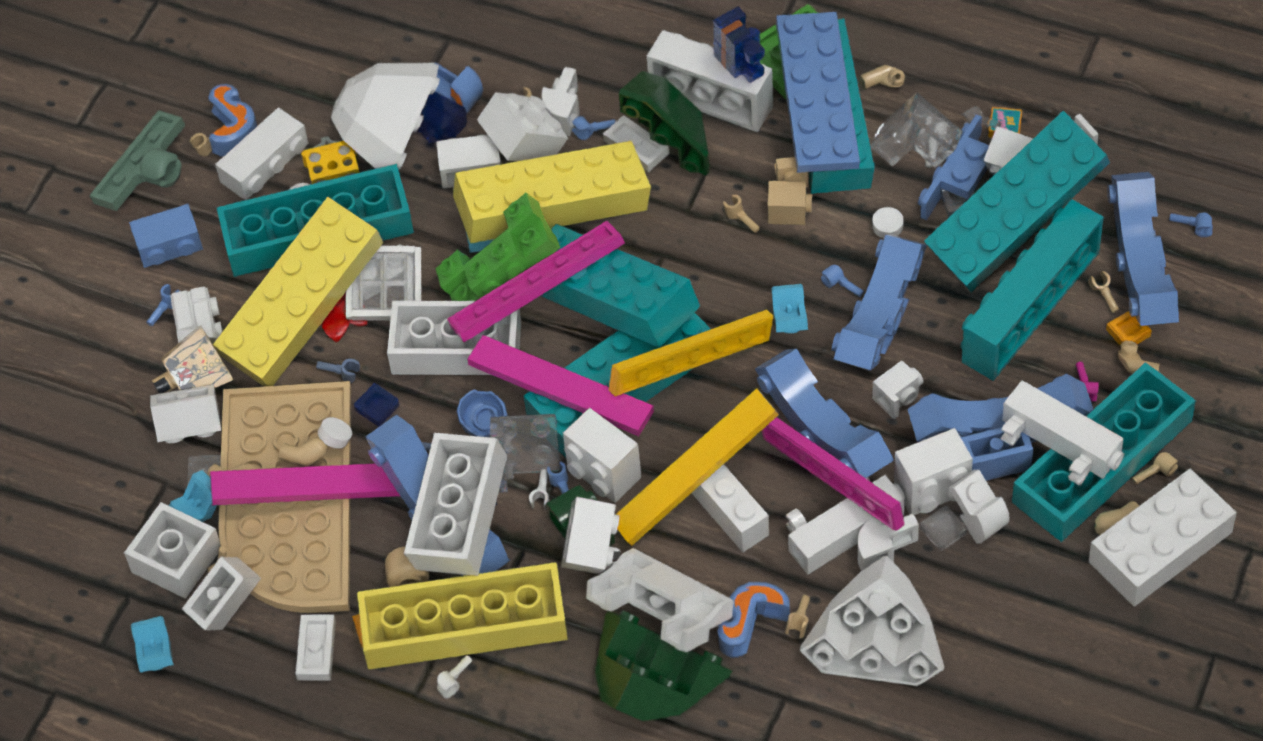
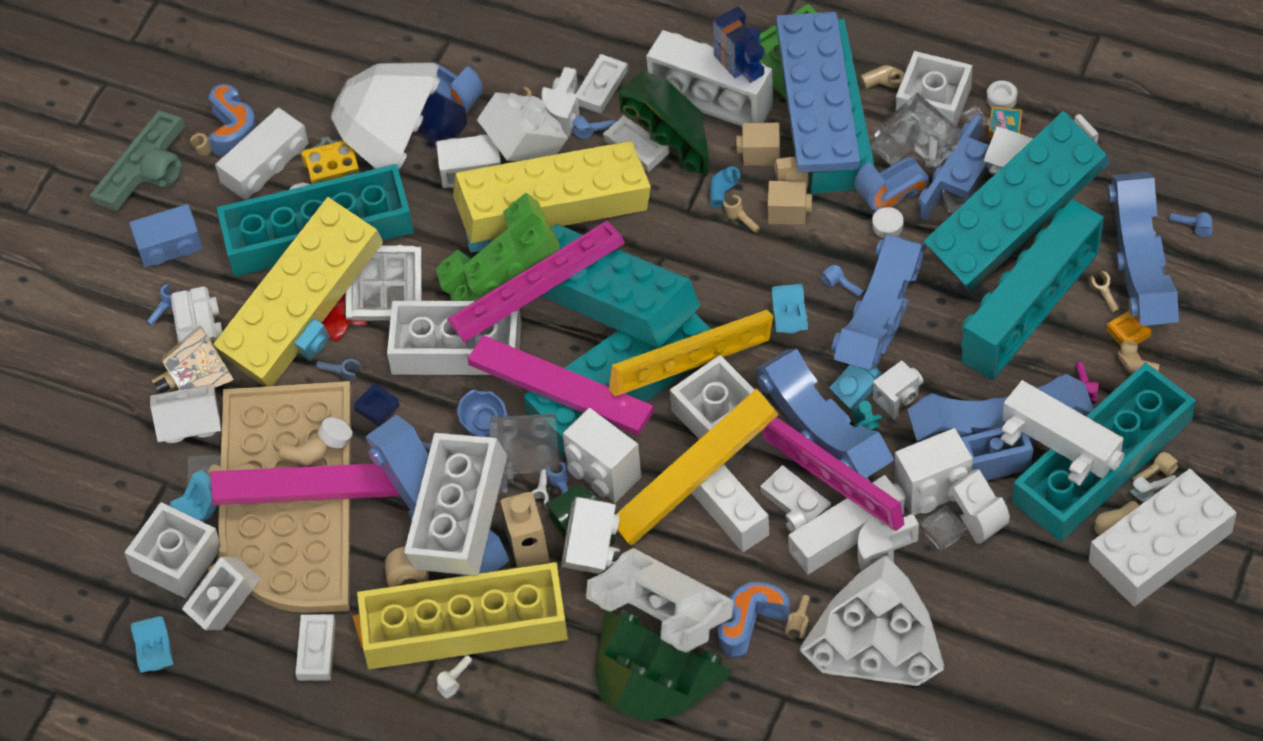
none -> medium azure bracket [295,318,329,361]
none -> tan torso [500,492,550,568]
none -> white plate [576,54,628,114]
none -> white brick [670,355,754,439]
none -> dark azure arm [710,166,741,208]
none -> tan brick [737,123,780,166]
none -> white plate [760,465,831,523]
none -> medium azure bracket [829,364,882,410]
none -> teal plate [851,401,883,431]
none -> medium blue animal [855,157,929,211]
none -> white brick [895,51,973,134]
none -> white tile [987,81,1017,109]
none -> white hand [1130,475,1176,502]

